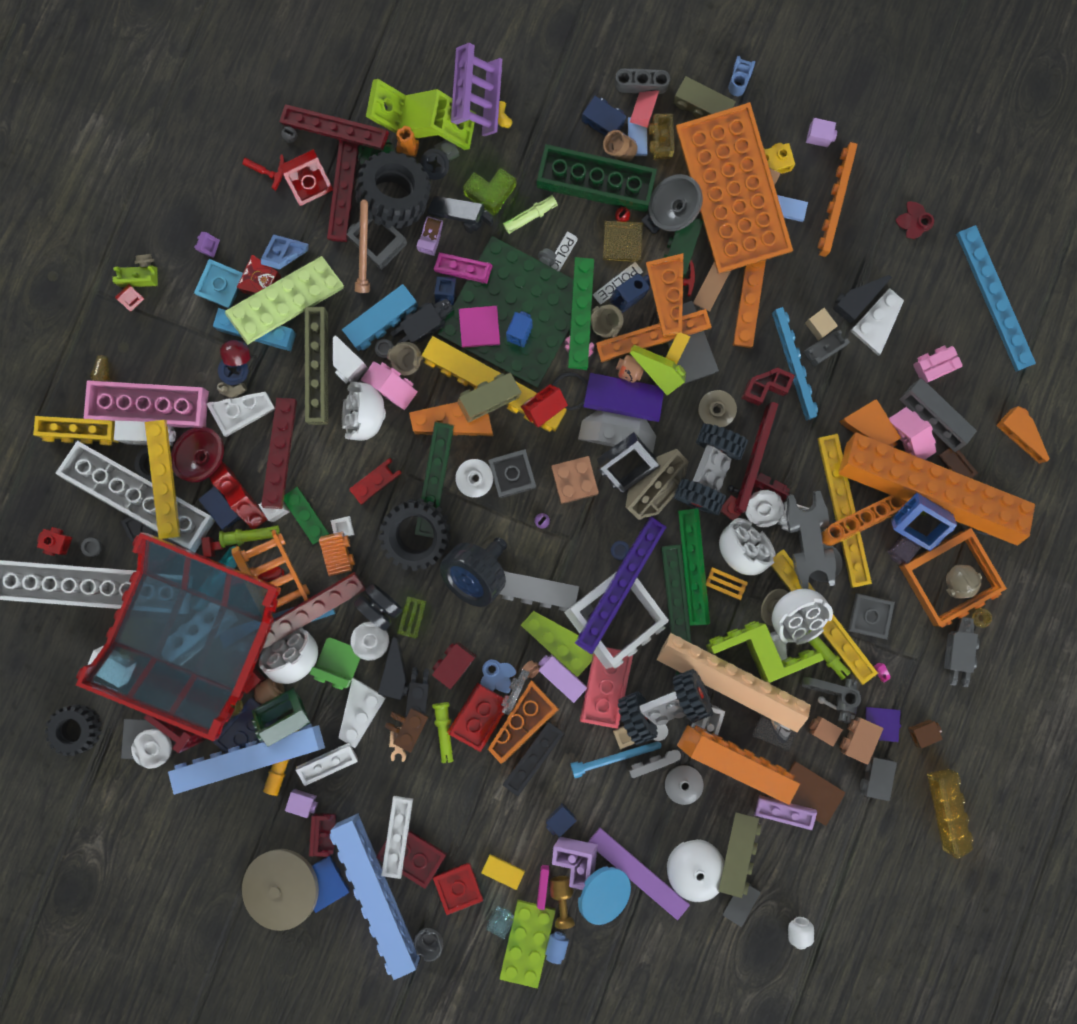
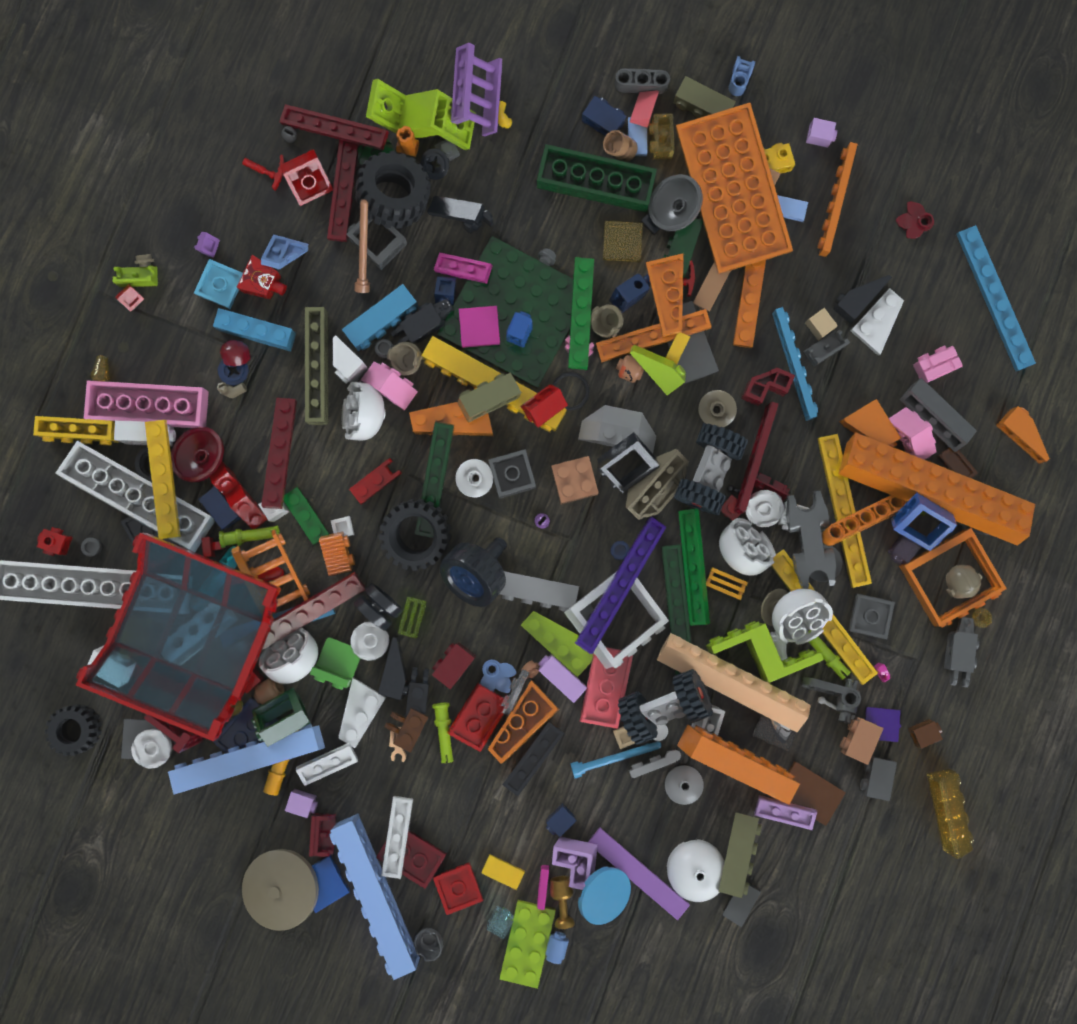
white wing [206,392,275,437] -> none
yellowish green plate [225,256,344,345] -> none
lavender leg [417,216,443,256] -> none
clear neon green brick [463,168,516,216] -> none
yellowish green pin [503,195,558,234] -> none
white sticker [550,232,578,271] -> none
dark purple tile [584,373,664,422] -> none
white sticker [593,262,643,305] -> none
red hinge [615,207,630,224] -> none
white head [788,917,814,949] -> none
nougat brick [809,716,843,746] -> none

